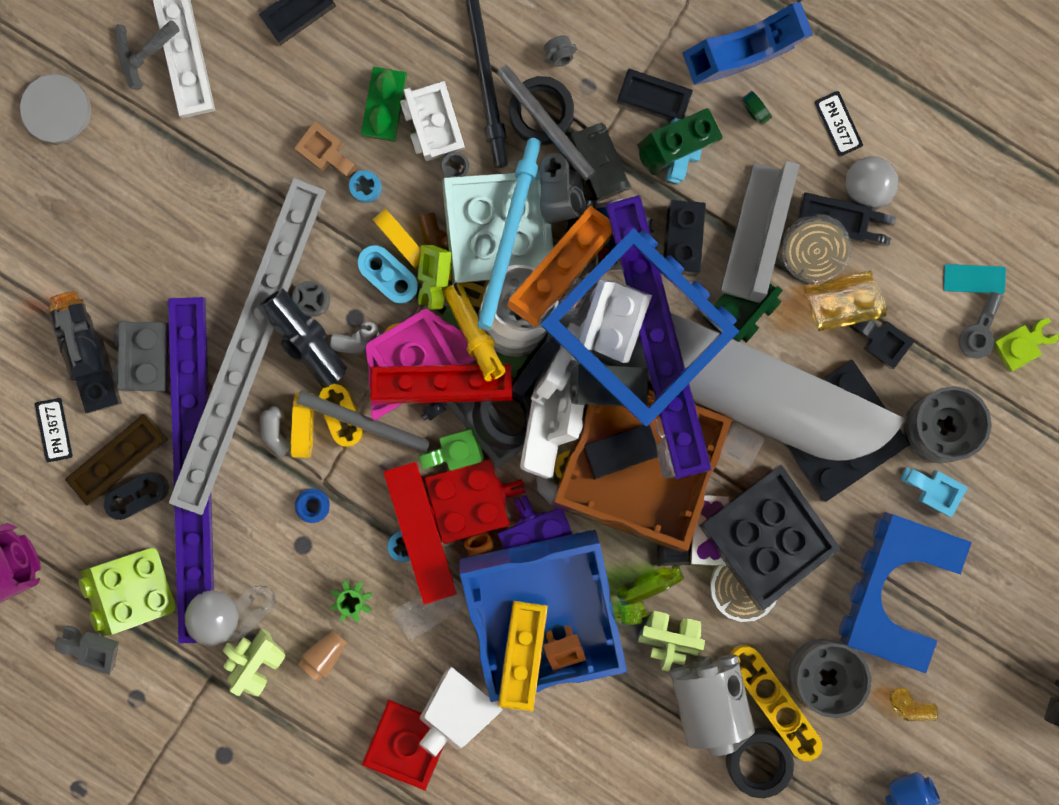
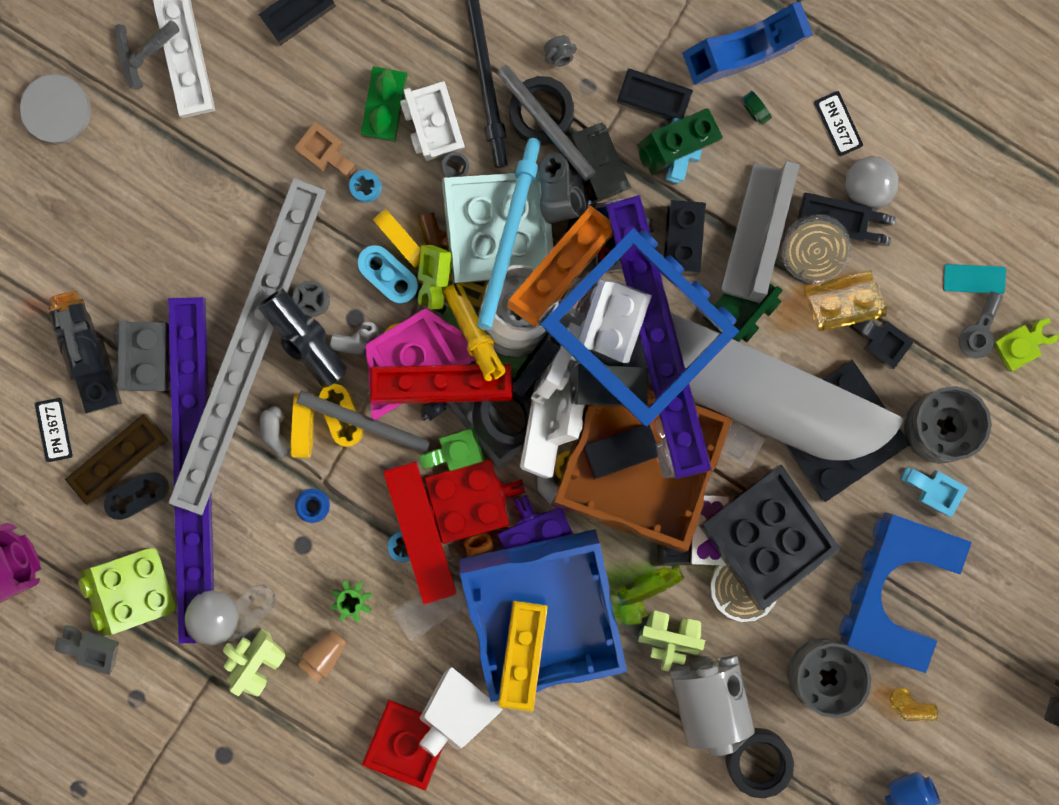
dark orange tile [544,625,586,671] -> none
yellow beam [730,644,822,761] -> none

